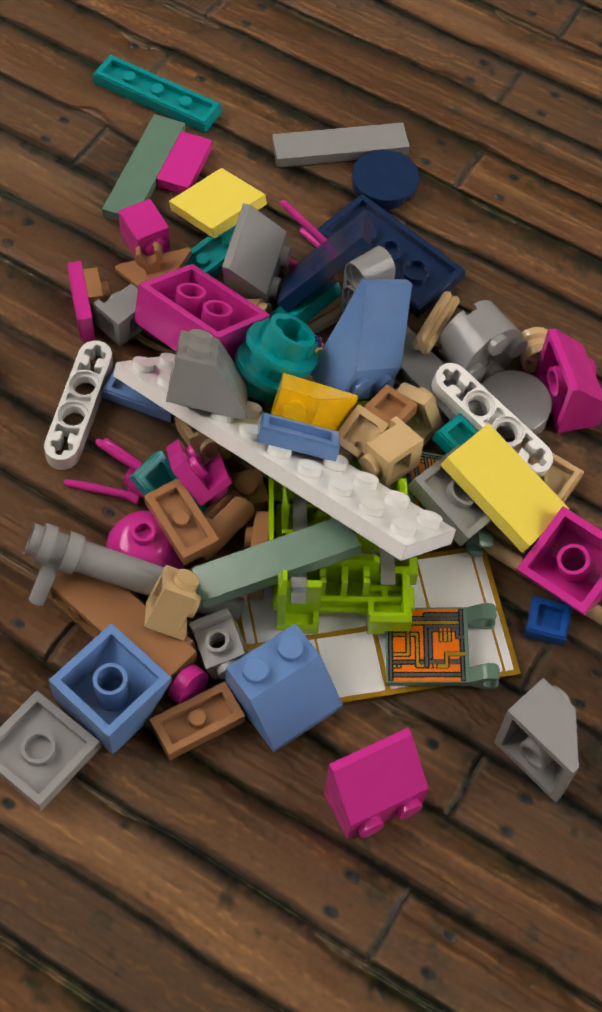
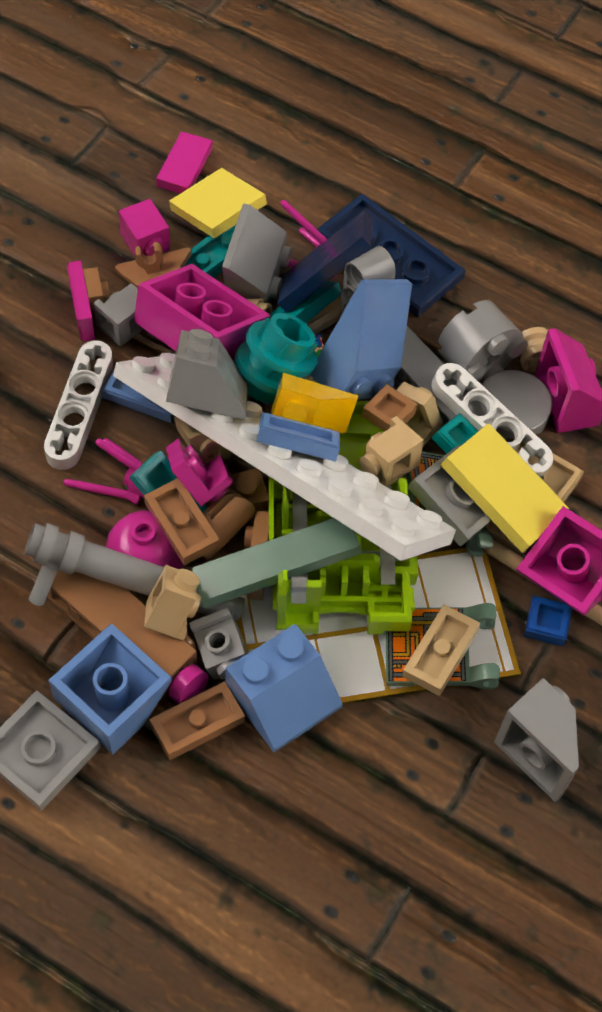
teal tile [93,54,222,133] -> none
sand green tile [102,114,186,222] -> none
light grey tile [272,123,410,167] -> none
dark pink slope [324,728,429,840] -> none
tan bracket [338,404,390,464] -> none
dark blue tile [351,150,420,209] -> none
tan axle [412,291,460,354] -> none
none -> tan plate [403,604,480,696]

